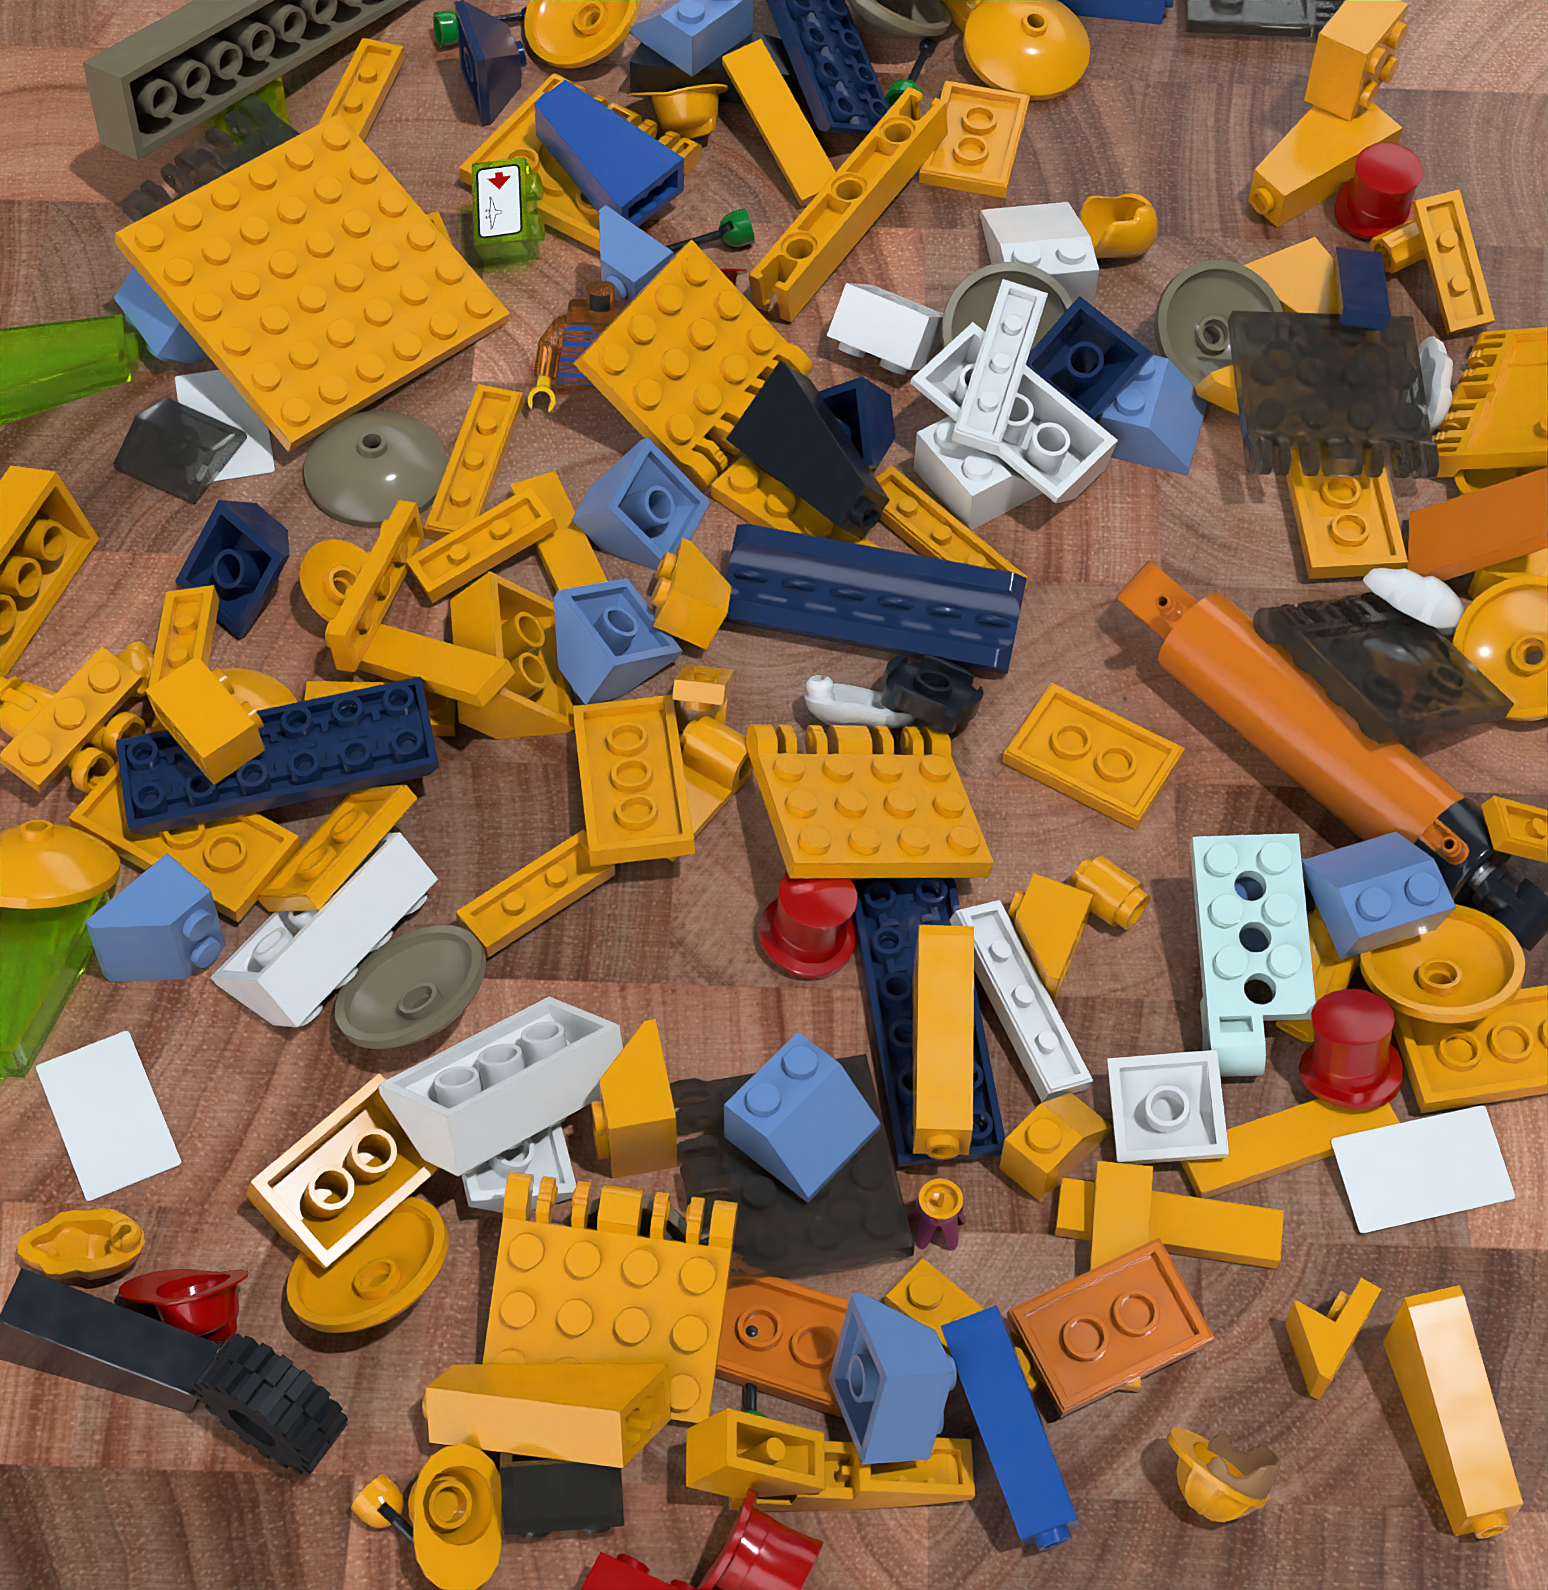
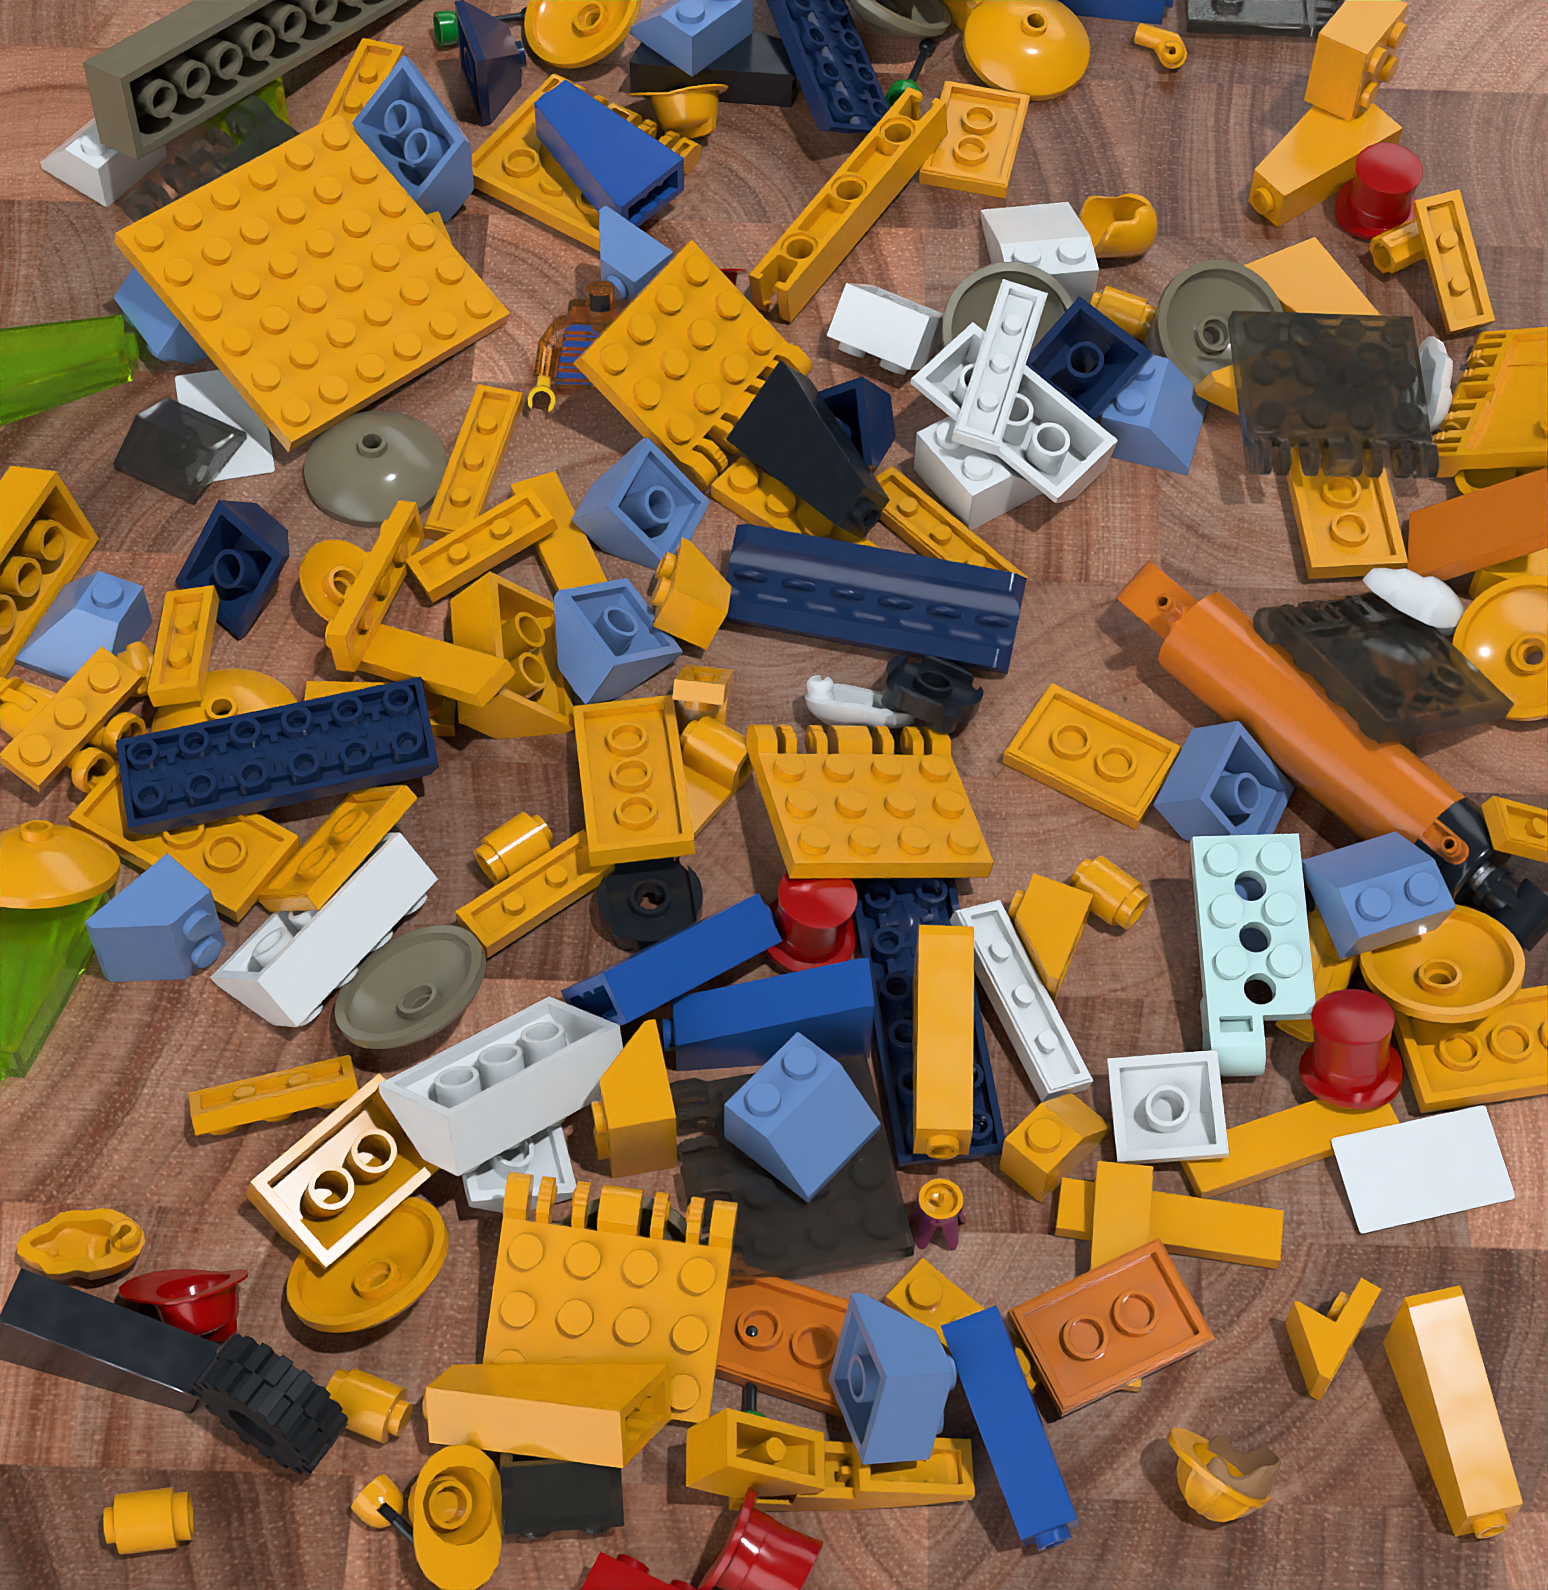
white sticker [36,1031,181,1201] -> none
light orange brick [145,656,265,785] -> none
brick [472,157,545,266] -> none
green hinge [666,208,755,253] -> none
light orange tile [722,39,836,207] -> none
dark blue tile [1333,247,1391,330] -> none
none -> medium blue slope [15,571,153,683]
none -> white slope [40,117,168,207]
none -> light orange brick [103,1487,194,1555]
none -> light orange plate [188,1054,358,1136]
none -> light orange brick [326,1368,413,1444]
none -> medium blue slope [352,55,474,223]
none -> light orange brick [473,811,554,885]
none -> blue slope [561,893,782,1026]
none -> black plate [597,857,703,951]
none -> blue slope [662,958,874,1071]
none -> light orange brick [1090,285,1157,342]
none -> light orange arm [1134,23,1187,69]
none -> medium blue slope [1154,721,1295,842]

